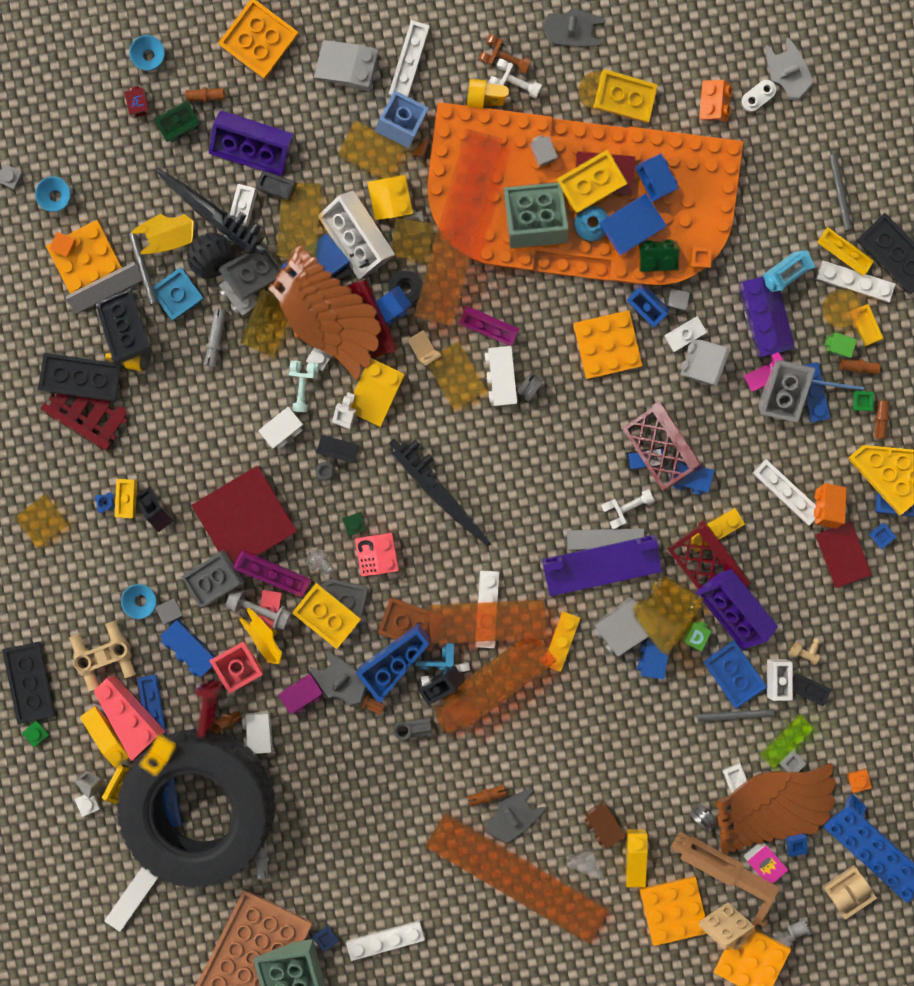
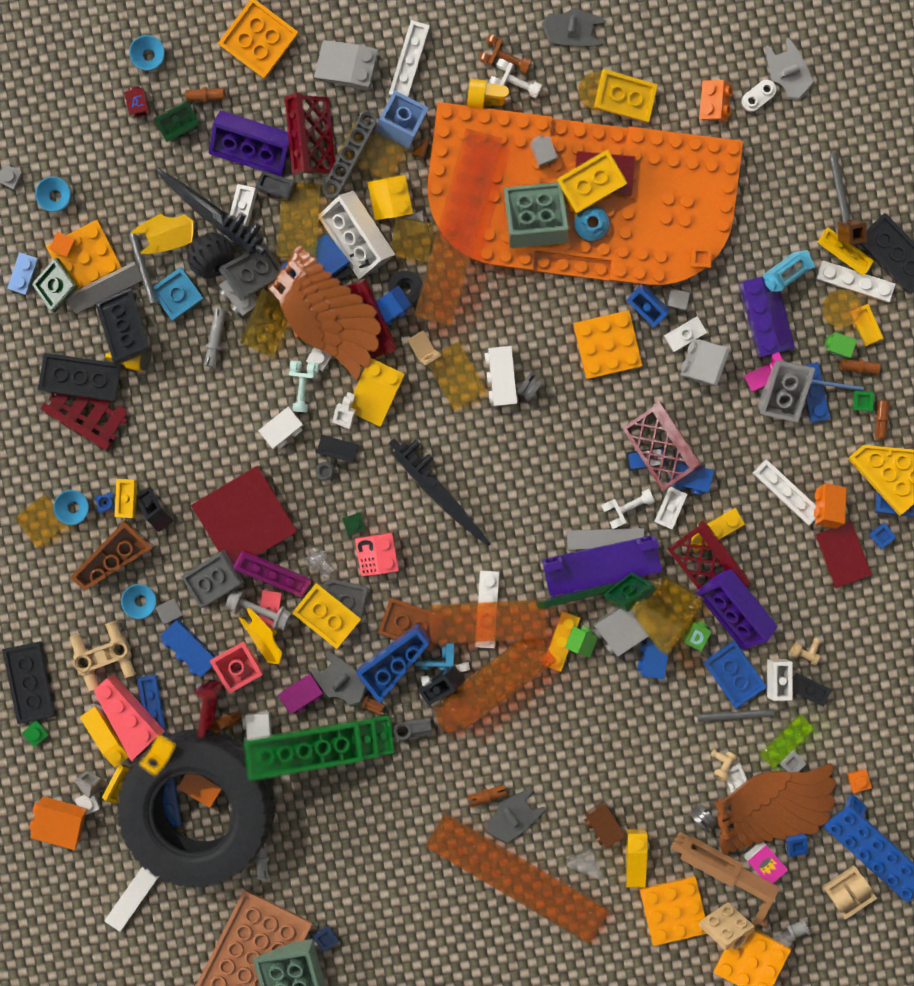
white plate [346,920,425,961] -> none
magenta plate [459,306,519,347] -> none
blue tile [599,194,667,256] -> none
blue brick [635,153,679,202] -> none
dark green bracket [638,239,679,272] -> none
none -> light blue plate [7,252,39,295]
none -> orange brick [29,796,87,850]
none -> tile [32,258,79,313]
none -> dark azure piece [53,490,89,525]
none -> dark orange wedge [70,520,154,591]
none -> orange brick [177,773,222,808]
none -> green slope [244,715,394,780]
none -> dark red fence [284,93,337,175]
none -> dark grey beam [323,111,377,200]
none -> dark green tile [536,584,613,609]
none -> bright green brick [565,626,598,658]
none -> dark green tile [603,572,657,612]
none -> white plate [654,487,687,529]
none -> tan piece [710,749,738,782]
none -> reddish brown brick [838,219,867,245]

